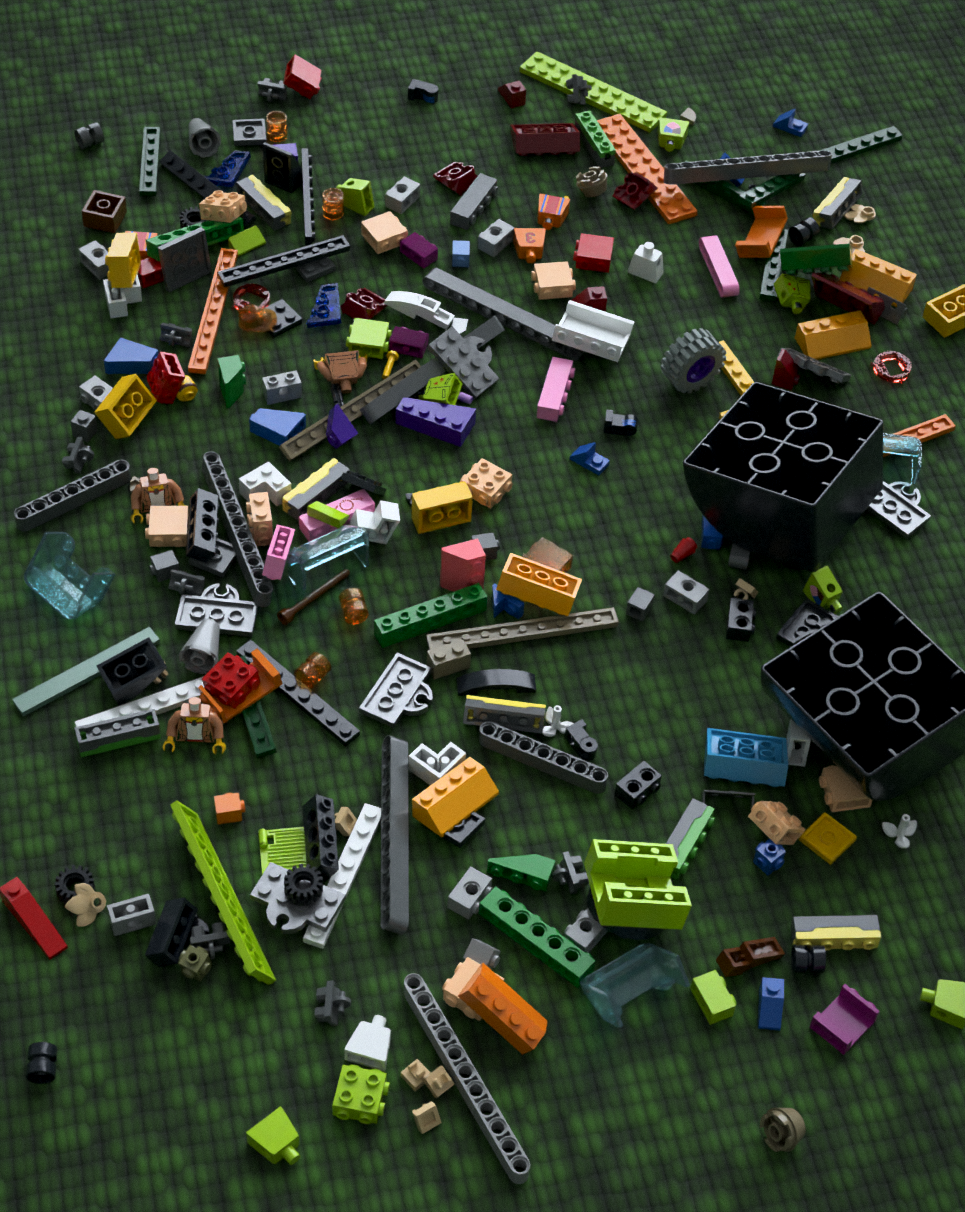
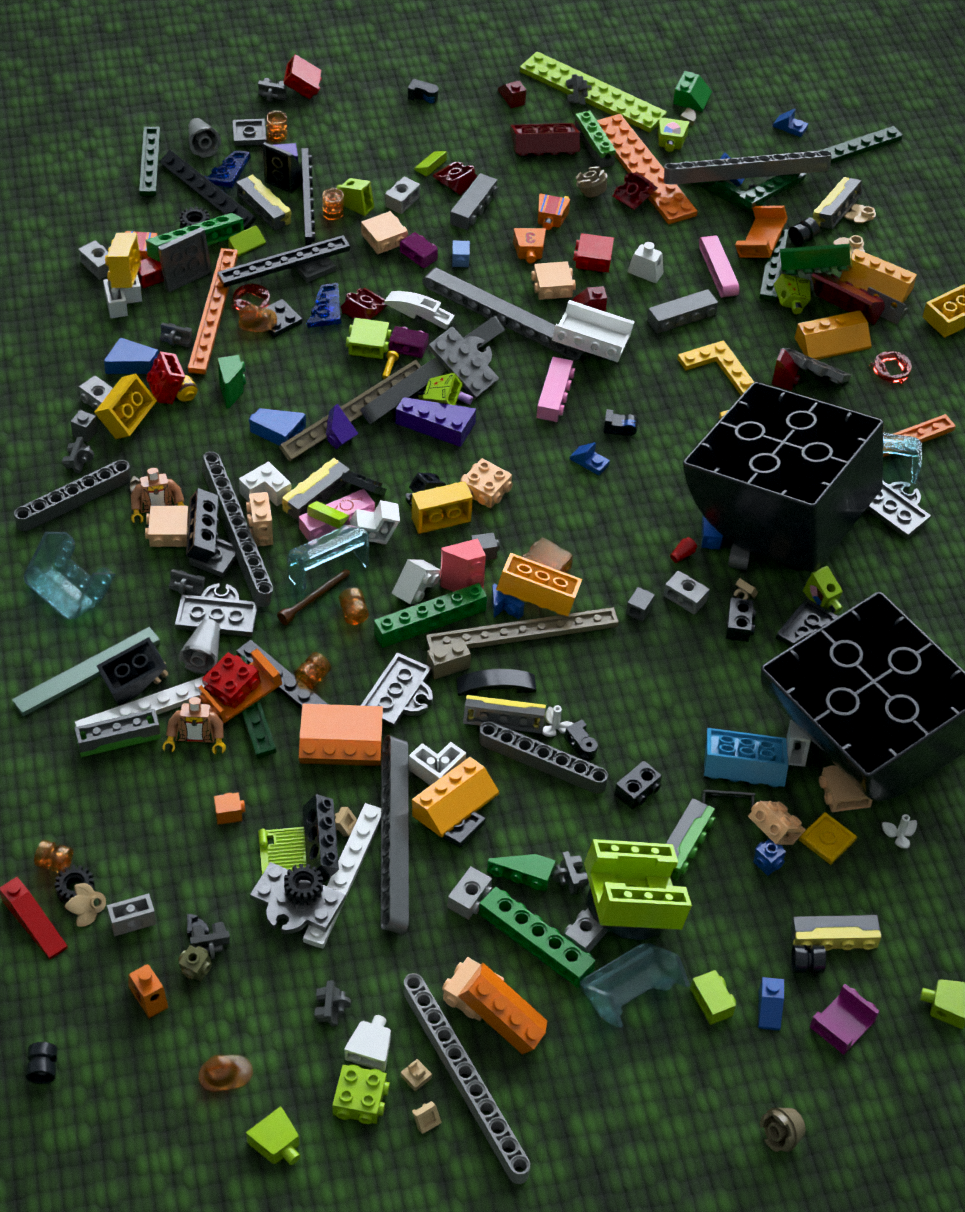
dark grey wheel [74,122,104,150] -> none
reddish brown brick [81,190,127,233] -> none
black brick [145,897,198,967] -> none
brick [149,550,179,582] -> none
lime plate [170,800,276,985] -> none
light nougat brick [199,190,247,223] -> none
light grey brick [262,370,302,405] -> none
bright pink brick [262,525,295,580] -> none
nougat torso [313,351,367,394] -> none
black axle [331,383,344,407] -> none
tan tile [422,1066,455,1098] -> none
white sticker [452,318,468,334] -> none
light grey brick [463,938,501,970] -> none
light grey brick [478,219,515,257] -> none
light grey wheel [661,328,727,393] -> none
reddish brown slope [715,937,785,977] -> none
none -> clear orange wheel [34,840,73,873]
none -> orange torso [128,964,168,1018]
none -> clear orange piece [199,1055,253,1091]
none -> slope [299,704,383,766]
none -> white brick [391,559,441,604]
none -> black leg [409,473,446,493]
none -> lime slope [414,151,447,177]
none -> brick [647,289,718,333]
none -> green slope [673,71,712,112]

